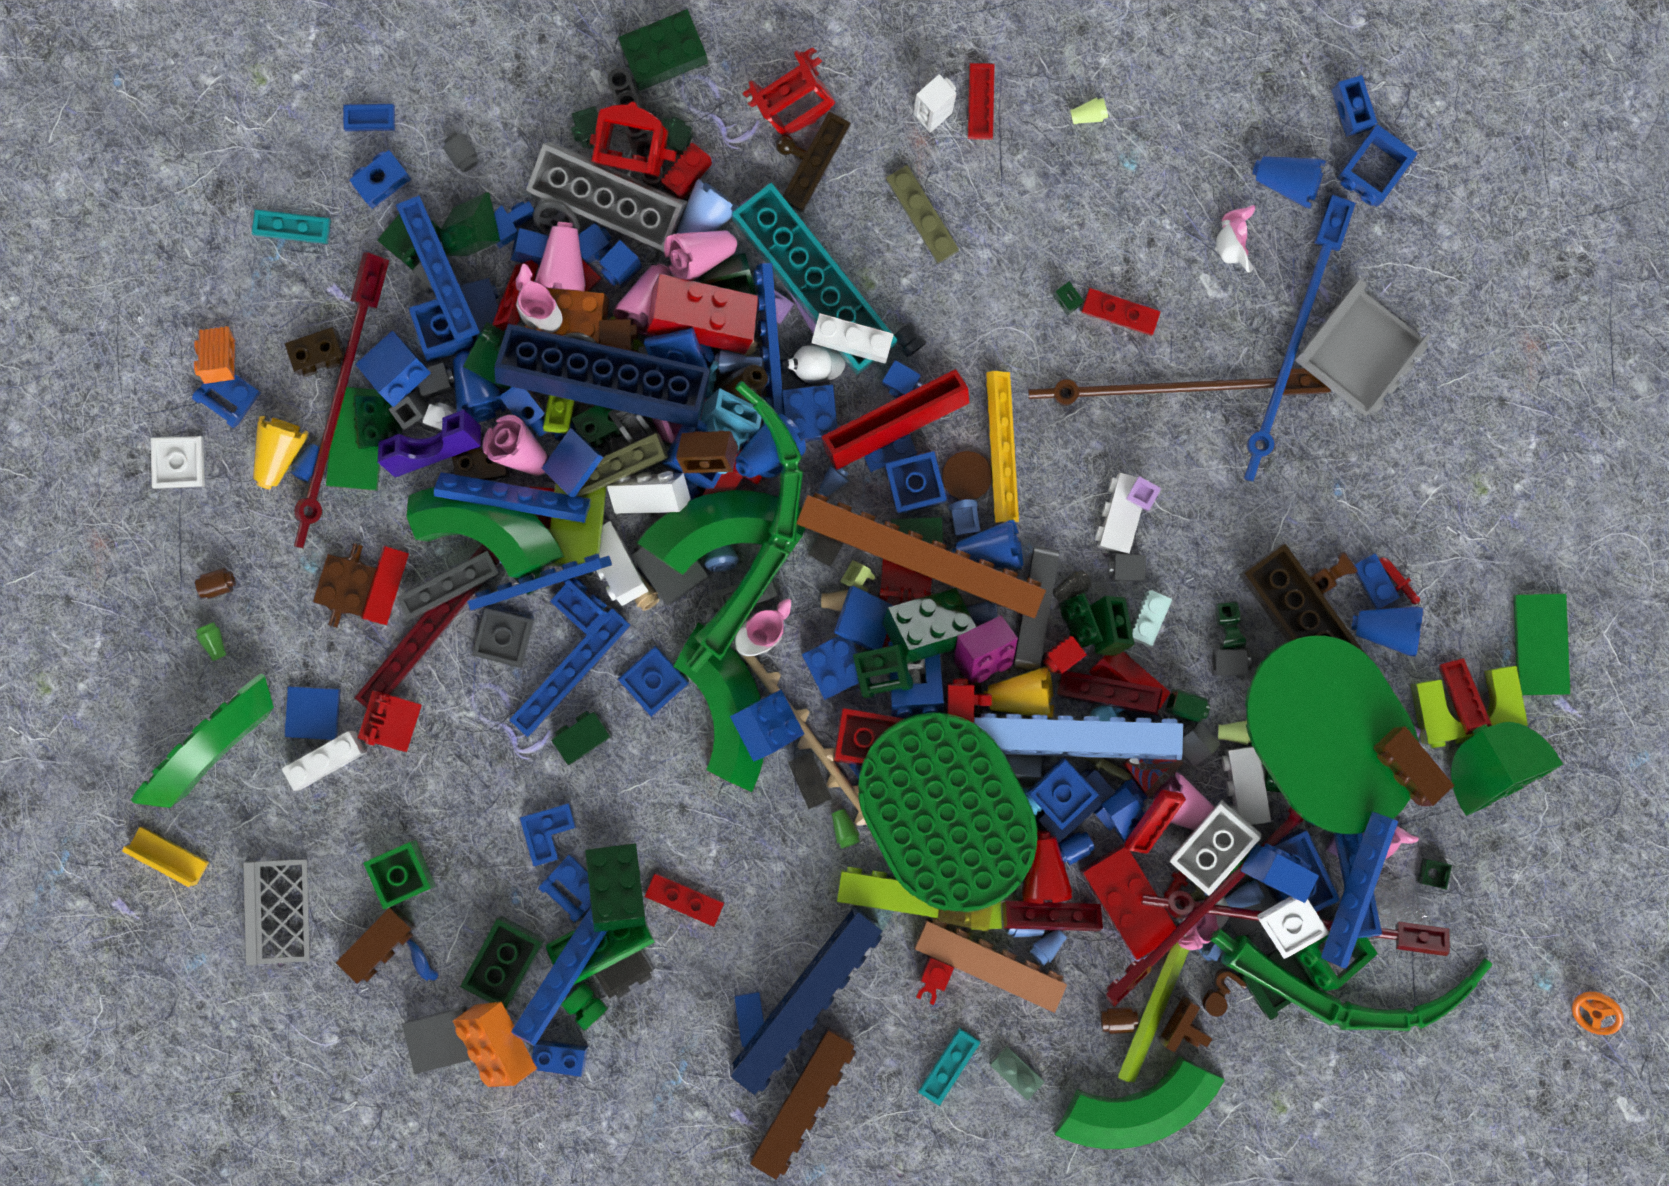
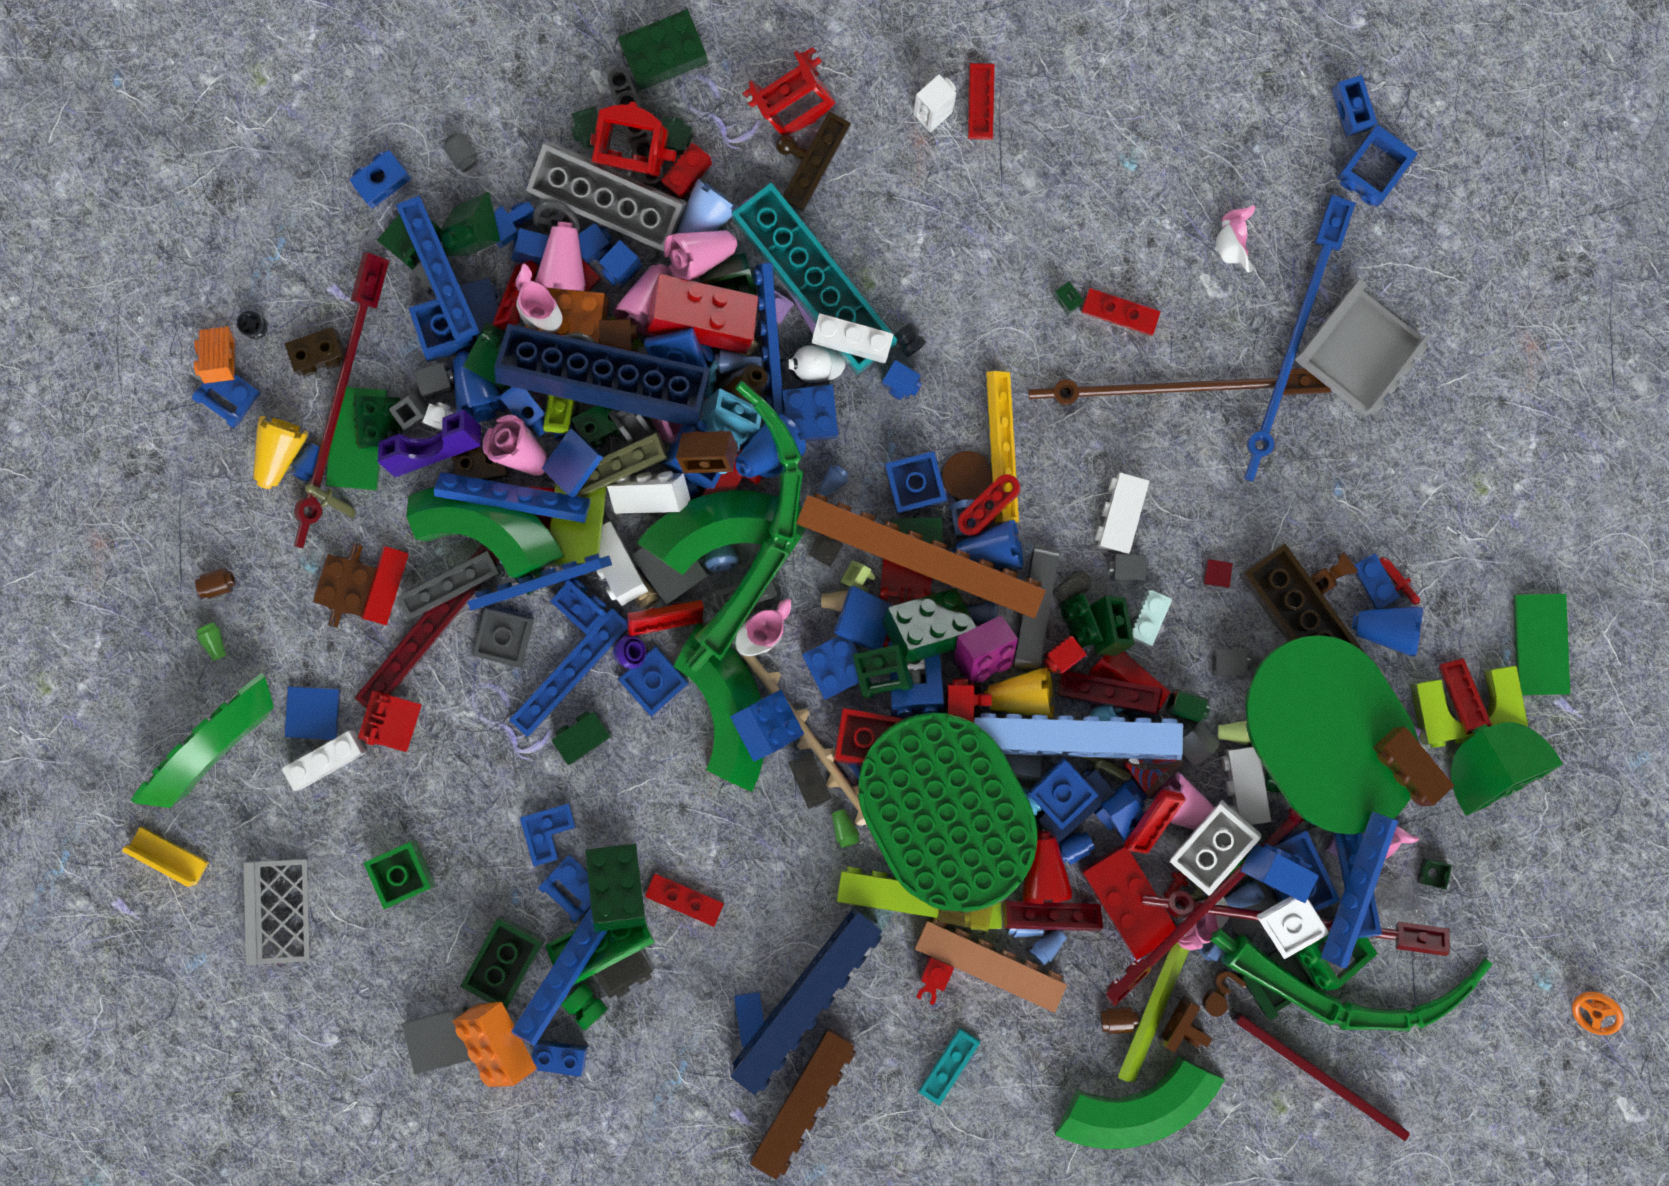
white tile [151,436,205,489] -> none
teal tile [251,209,331,244] -> none
reddish brown brick [335,905,416,984] -> none
blue tile [343,104,395,132] -> none
blue brick [355,330,431,407] -> none
blue bar [407,939,438,981] -> none
red brick [822,369,970,470] -> none
blue plate [864,434,917,473] -> none
olive plate [886,165,959,264] -> none
sand green tile [990,1046,1045,1101] -> none
yellowish green cone [1070,97,1108,124] -> none
lavender plate [1126,476,1161,512] -> none
dark green leg [1215,601,1246,650] -> none
blue cone [1252,156,1326,209] -> none
none -> black wheel [237,311,268,340]
none -> olive piece [305,483,356,519]
none -> dark purple cone [613,635,646,669]
none -> red plate [627,600,704,636]
none -> red plate [958,474,1021,536]
none -> dark red tile [1203,559,1233,588]
none -> dark red tile [1232,1012,1410,1142]

